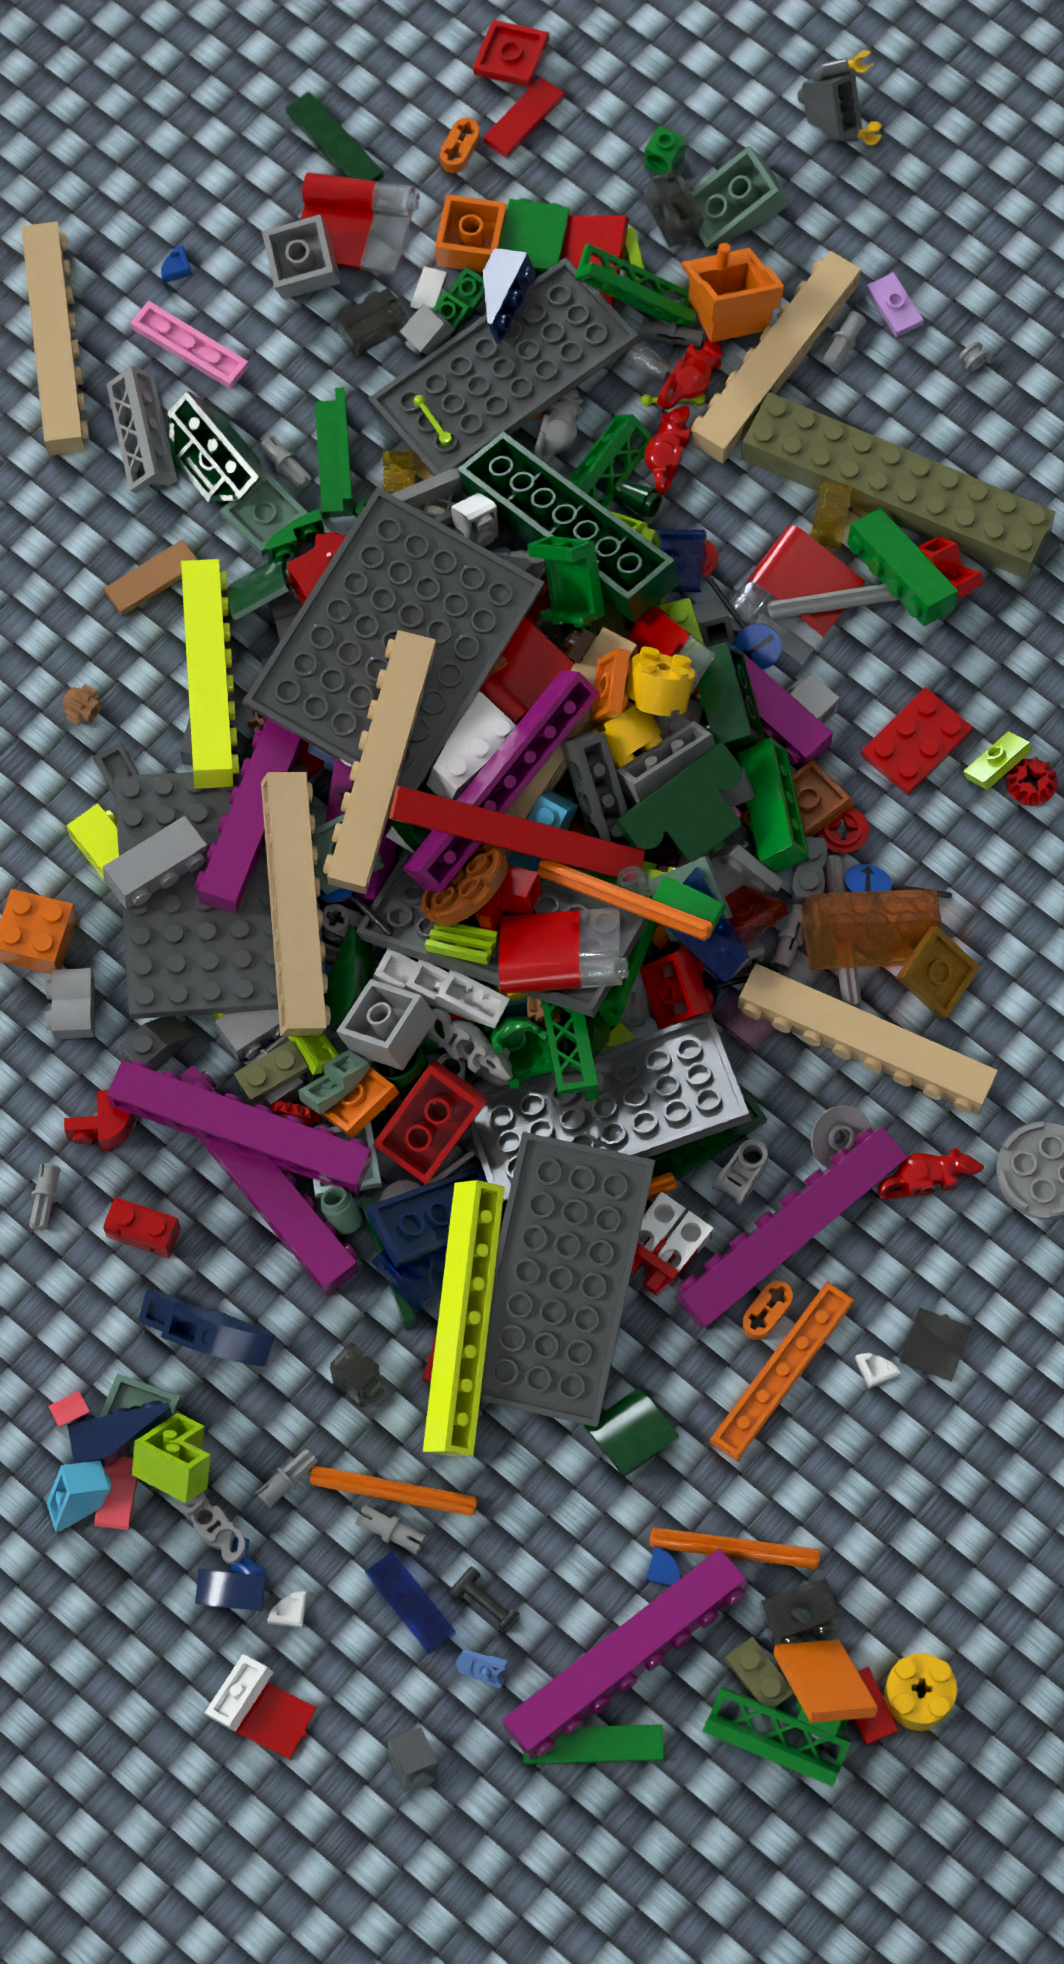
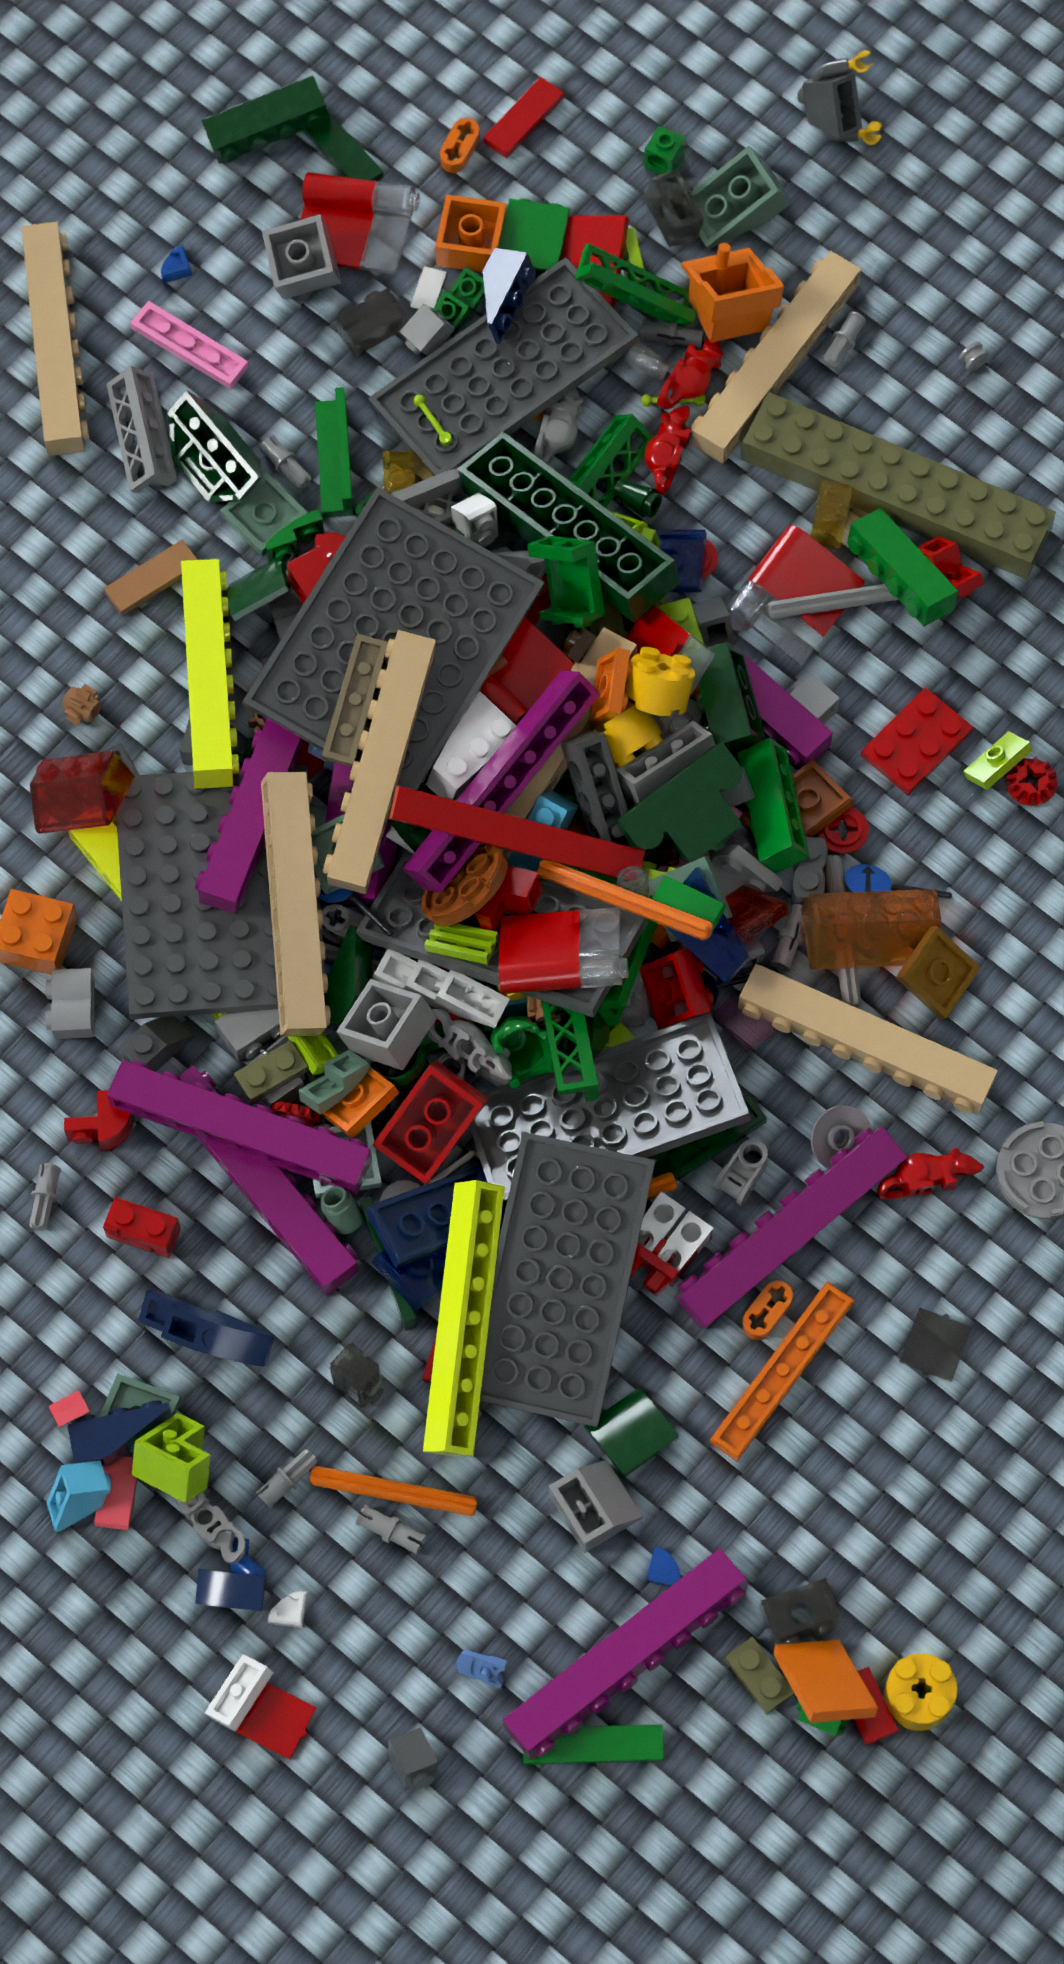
light grey brick [103,816,207,910] -> none
clear blue plate [365,1551,456,1655] -> none
pearl dark grey piece [448,1566,520,1633] -> none
red plate [472,20,550,88] -> none
orange axle [649,1527,820,1569] -> none
green fence [702,1686,851,1787] -> none
blue piece [708,578,782,670] -> none
white tile [855,1353,900,1389] -> none
lavender plate [866,272,924,338] -> none
none -> clear red slope [30,751,135,834]
none -> dark green brick [201,75,331,164]
none -> dark tan plate [322,634,388,767]
none -> light grey slope [548,1460,643,1553]

